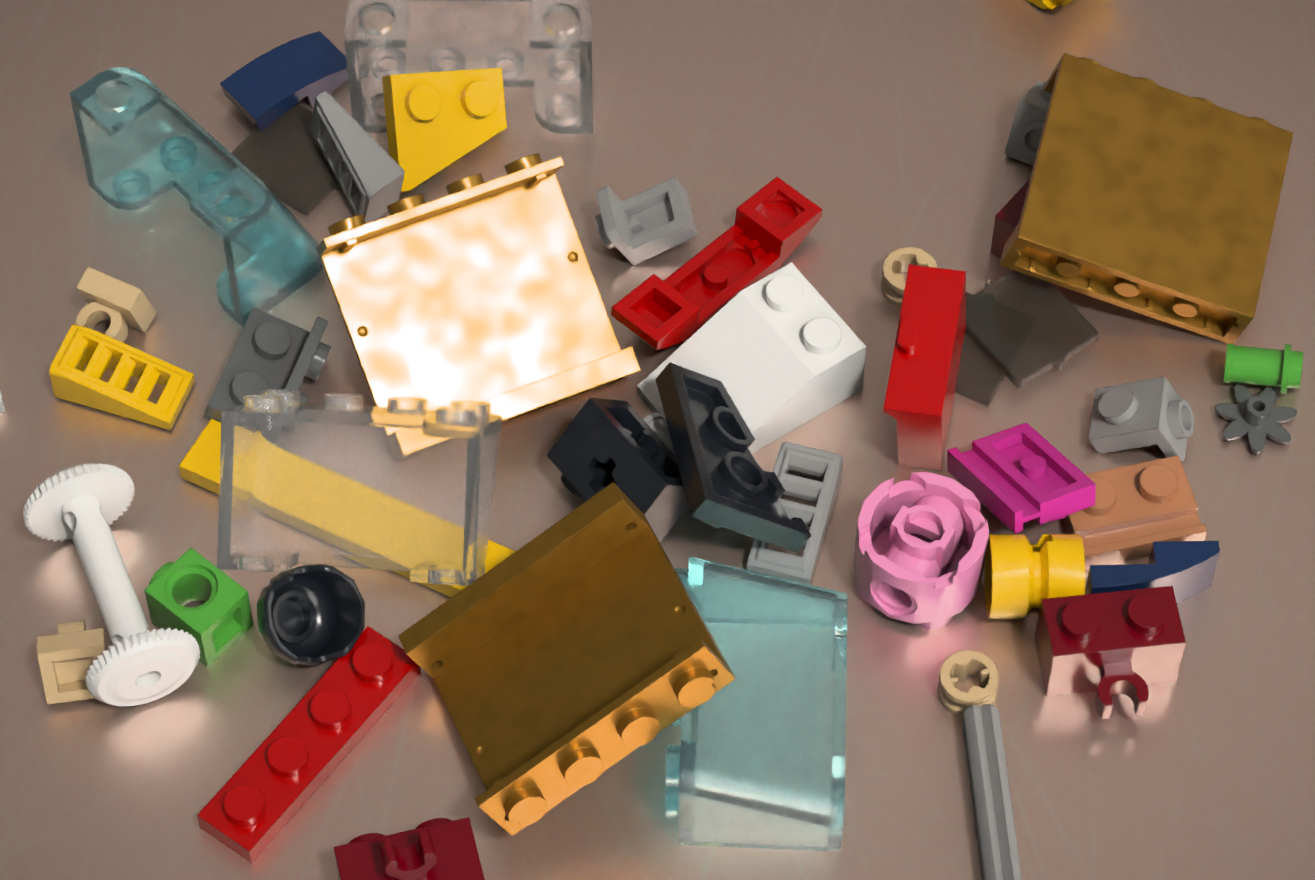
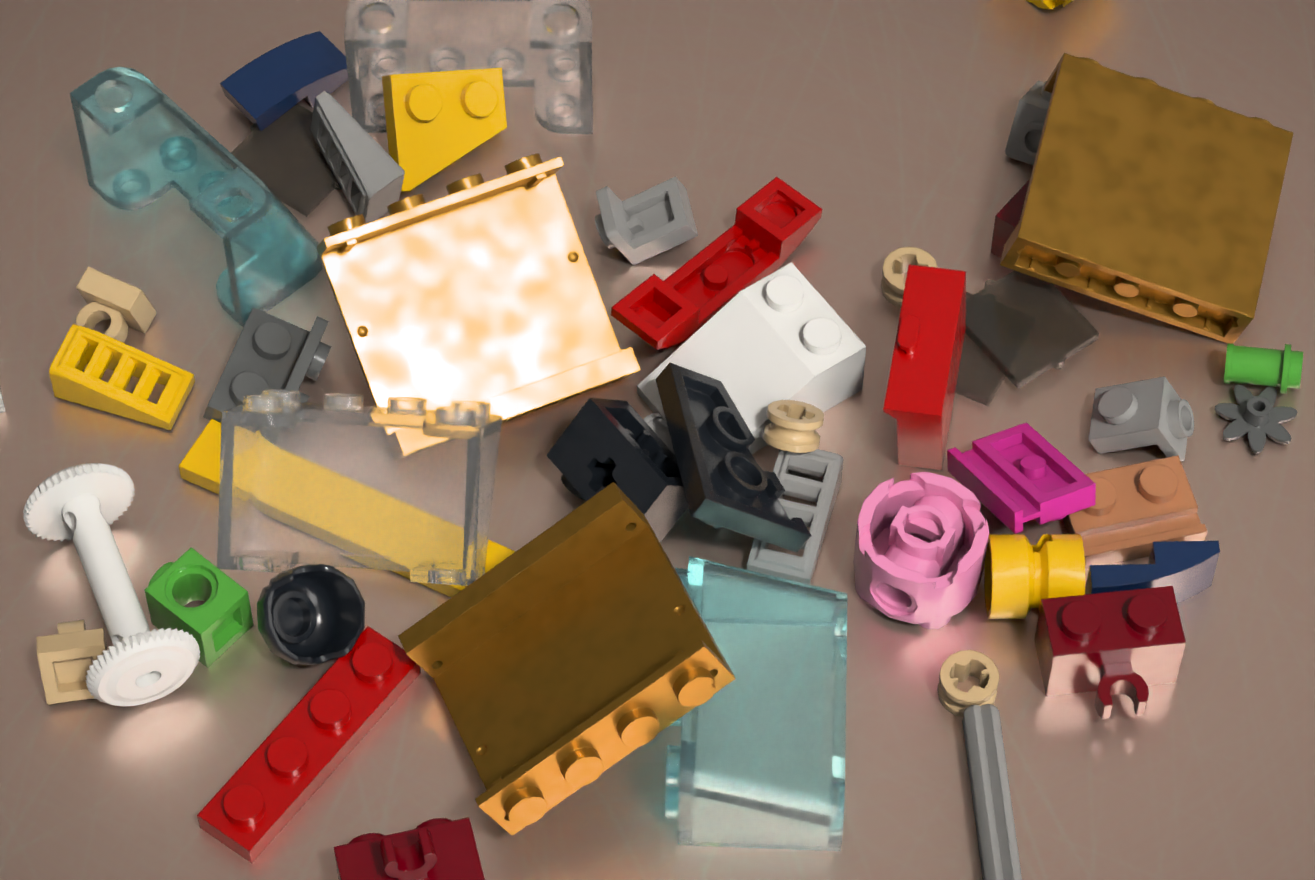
none -> tan bush [763,400,824,453]

